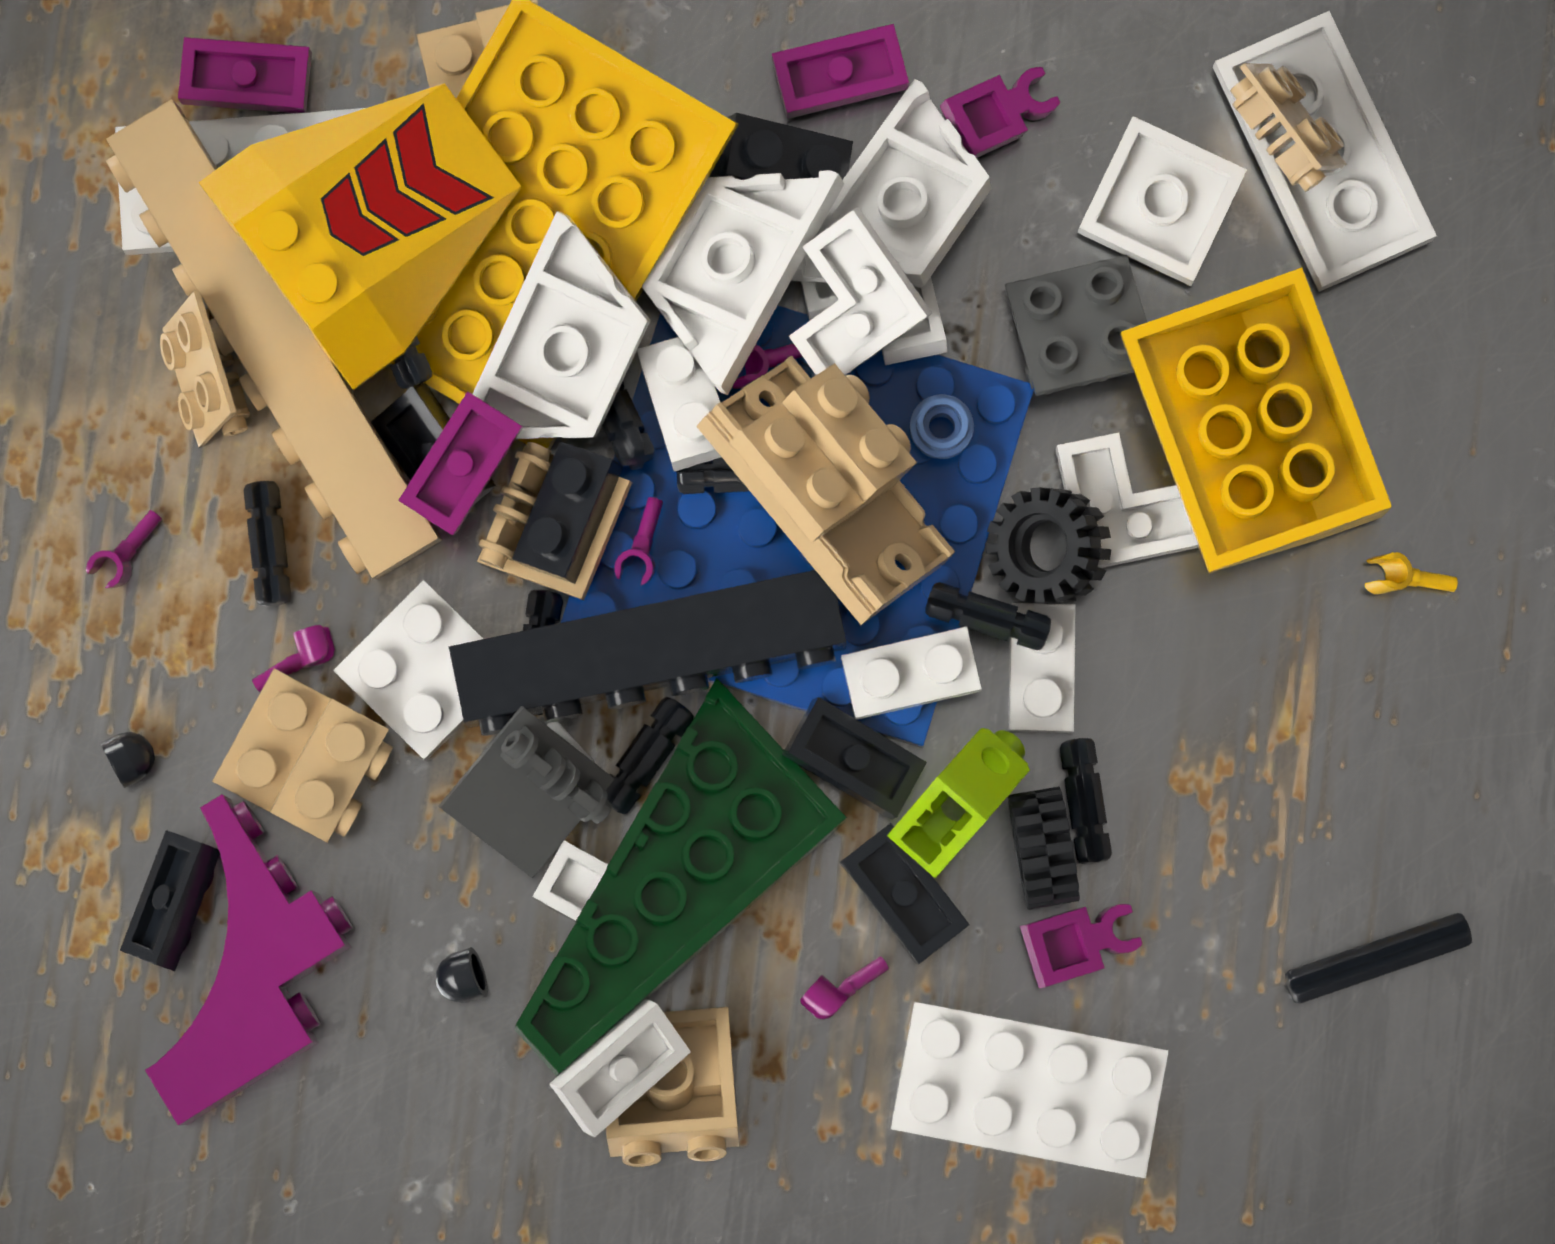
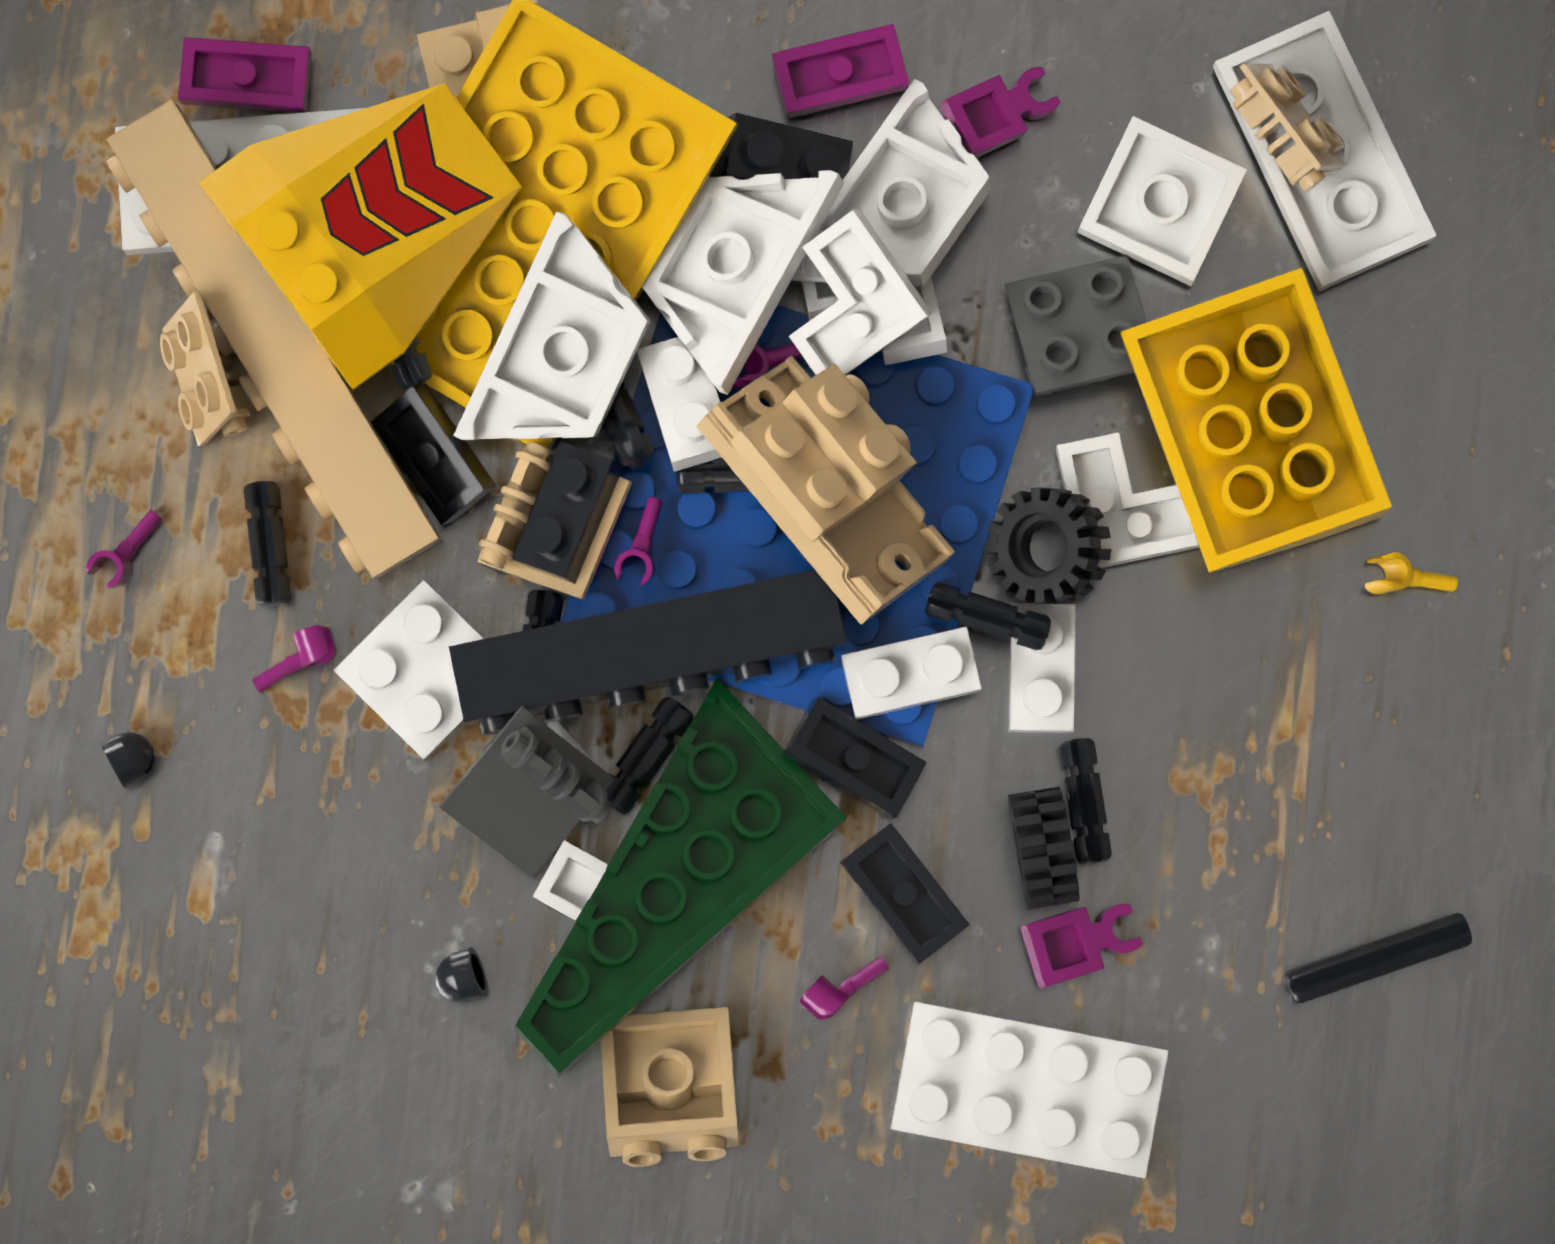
black plate [120,830,220,972] -> none
magenta arch [145,794,353,1126] -> none
tan plate [212,668,393,843] -> none
magenta plate [398,391,524,535] -> none
white plate [549,999,691,1138] -> none
lime torso [887,728,1030,878] -> none
medium blue plate [910,394,974,459] -> none

